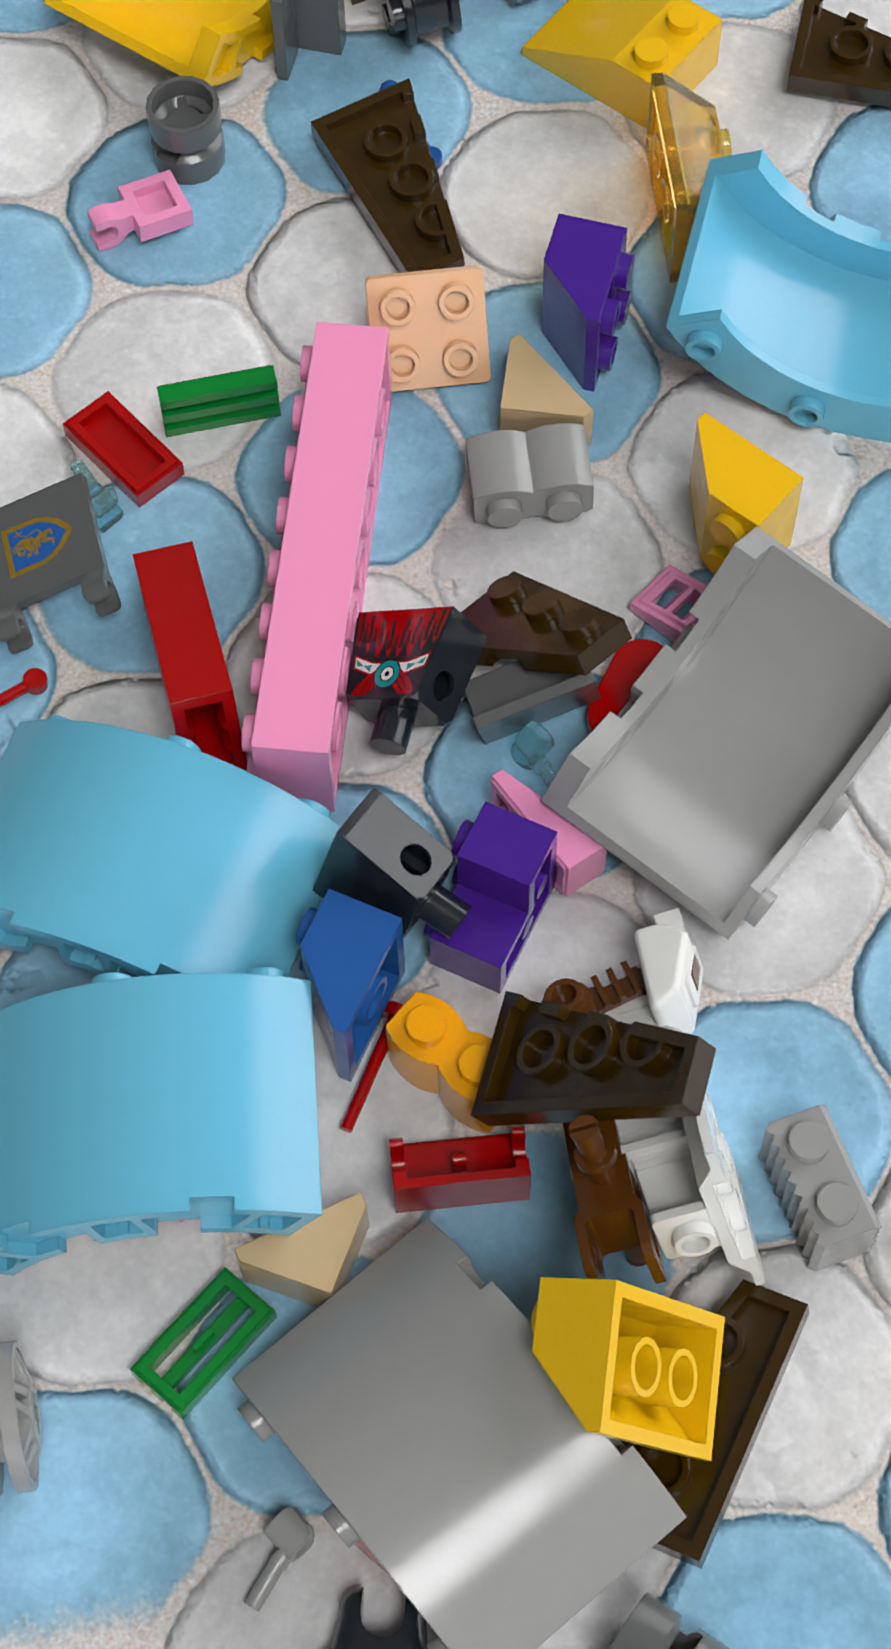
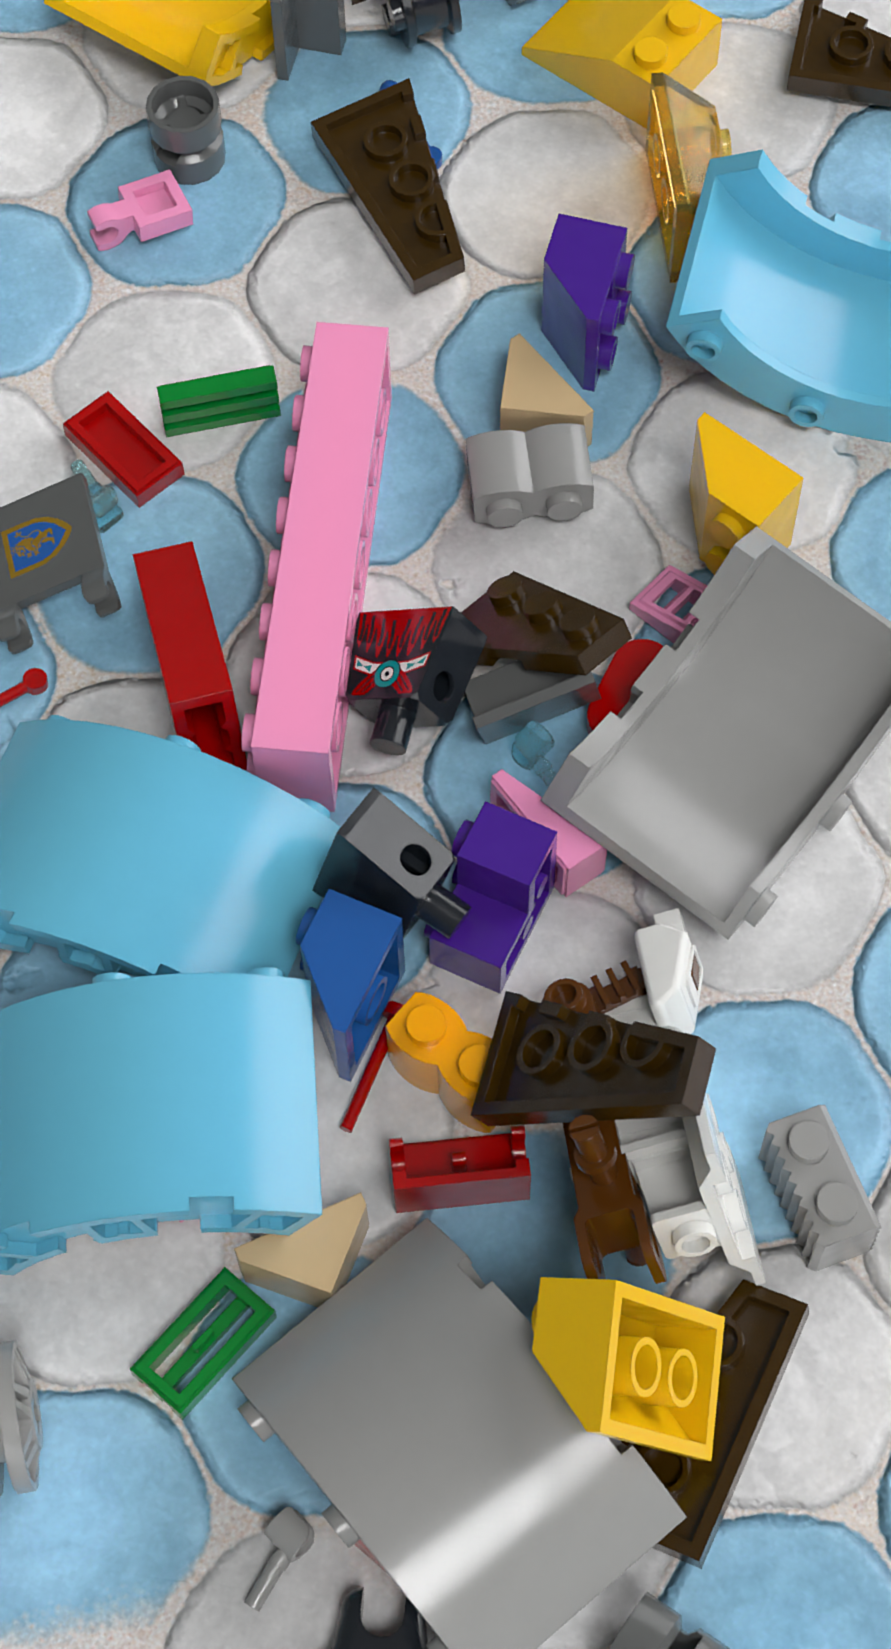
light nougat bracket [365,265,491,392] -> none

